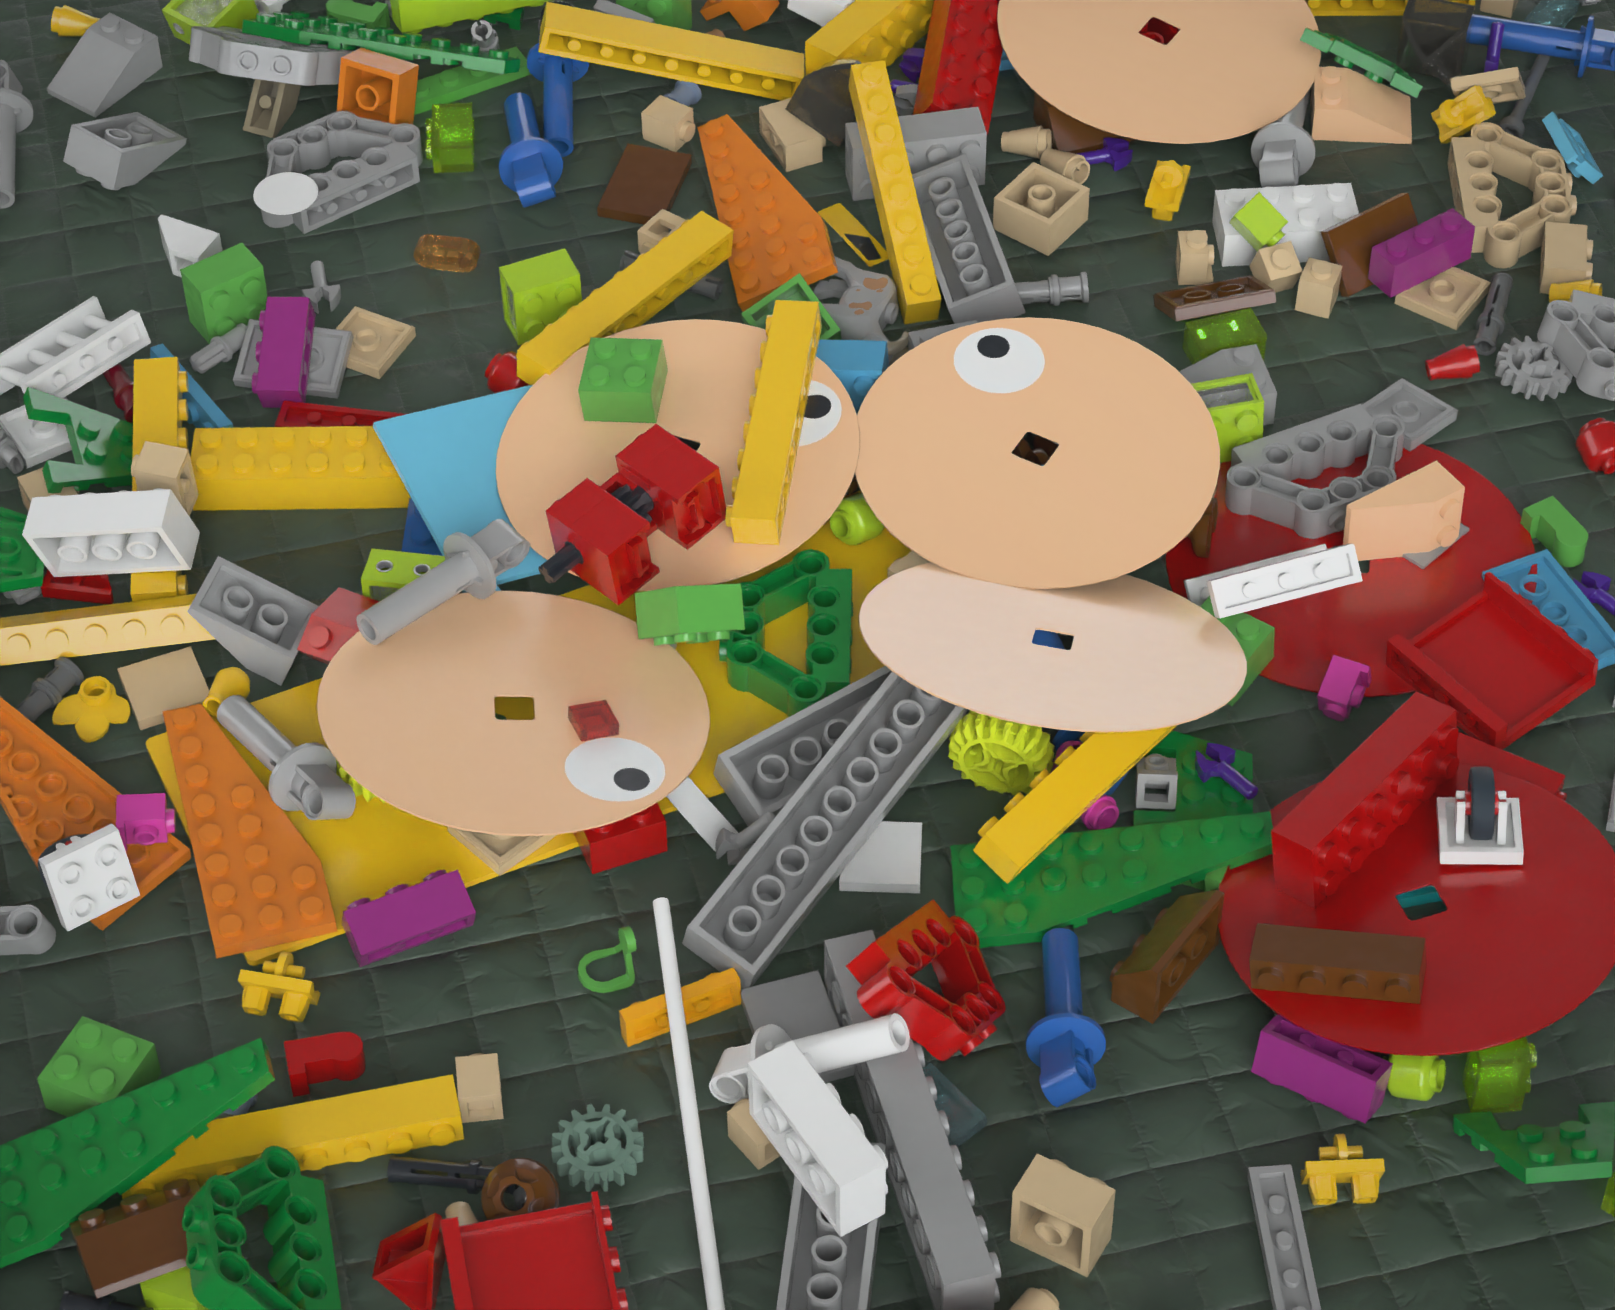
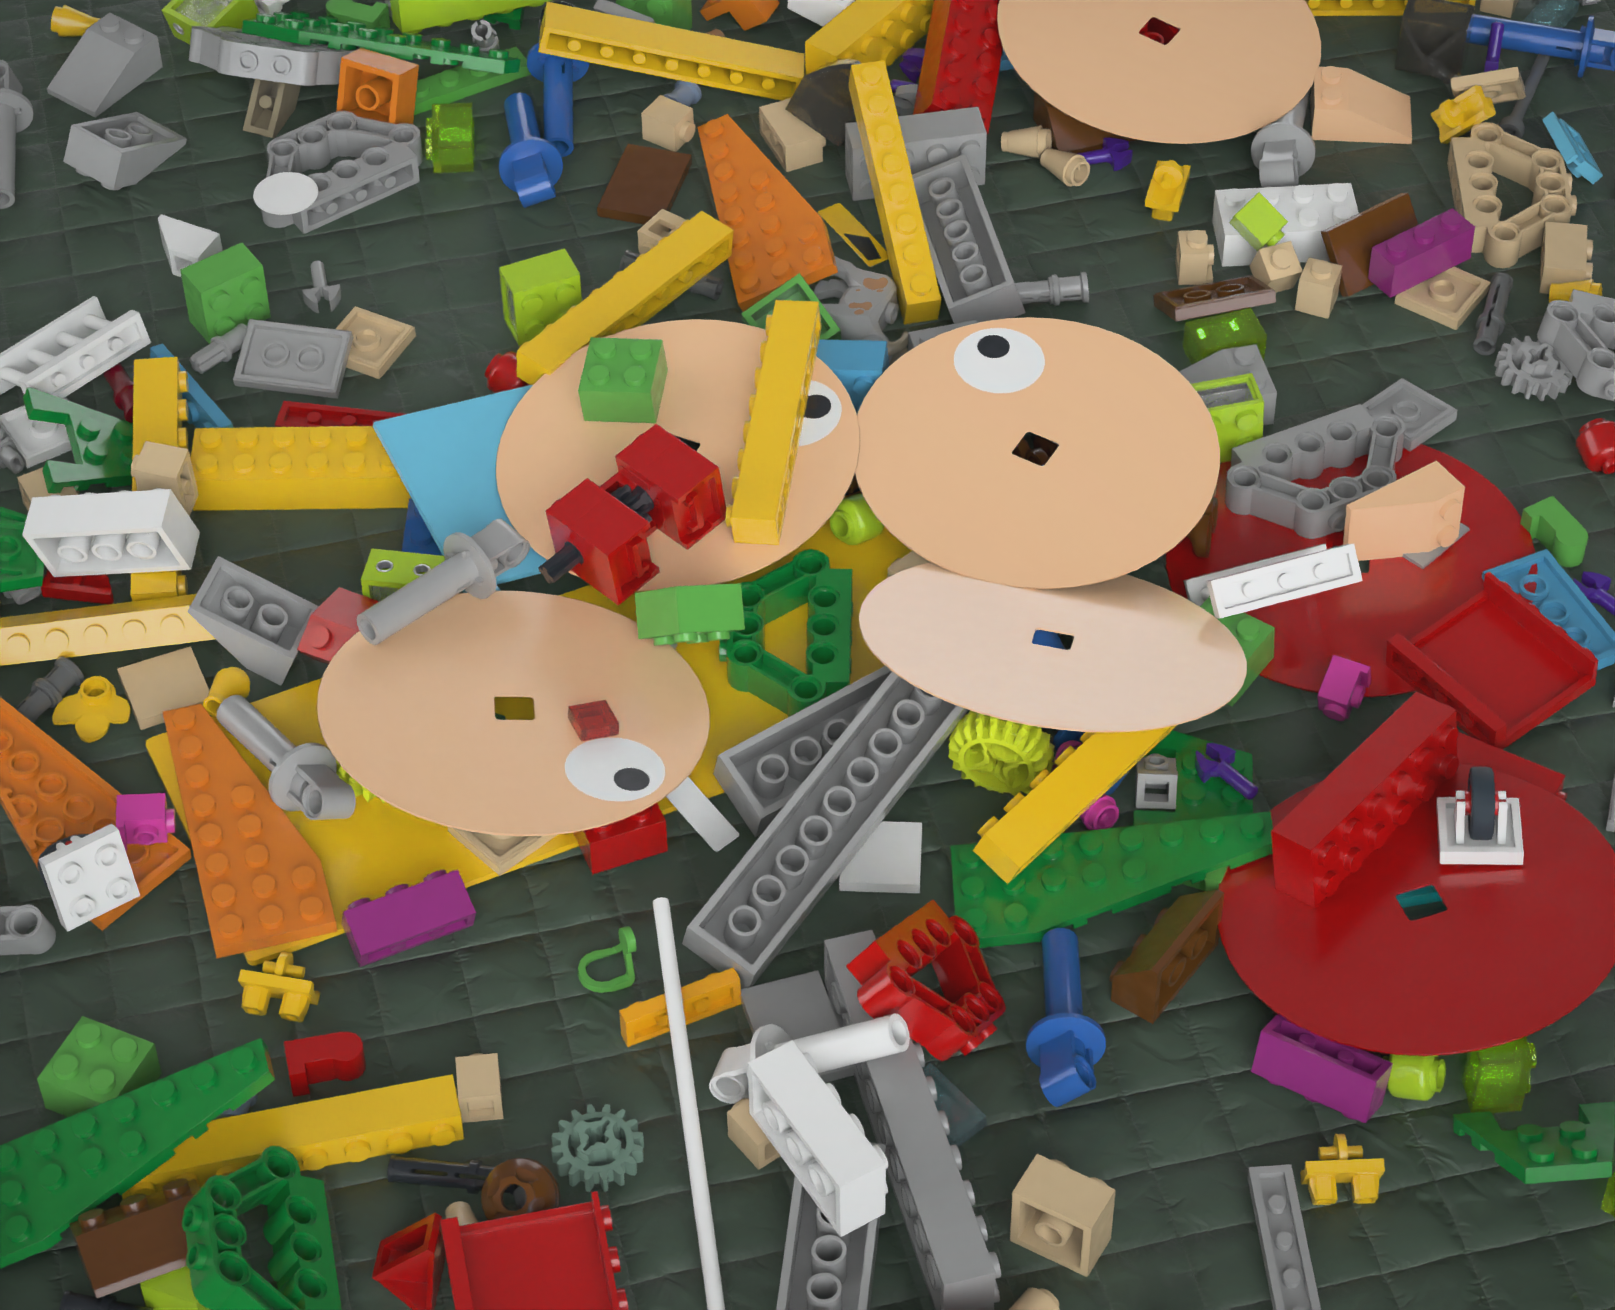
magenta brick [252,297,316,408] -> none
clear orange beam [413,234,481,272] -> none
light grey bar [715,812,776,865] -> none
tan brick [993,162,1090,256] -> none
reddish brown brick [1249,923,1426,1004] -> none
wing [1300,28,1423,98] -> none
red cone [1425,344,1480,381] -> none

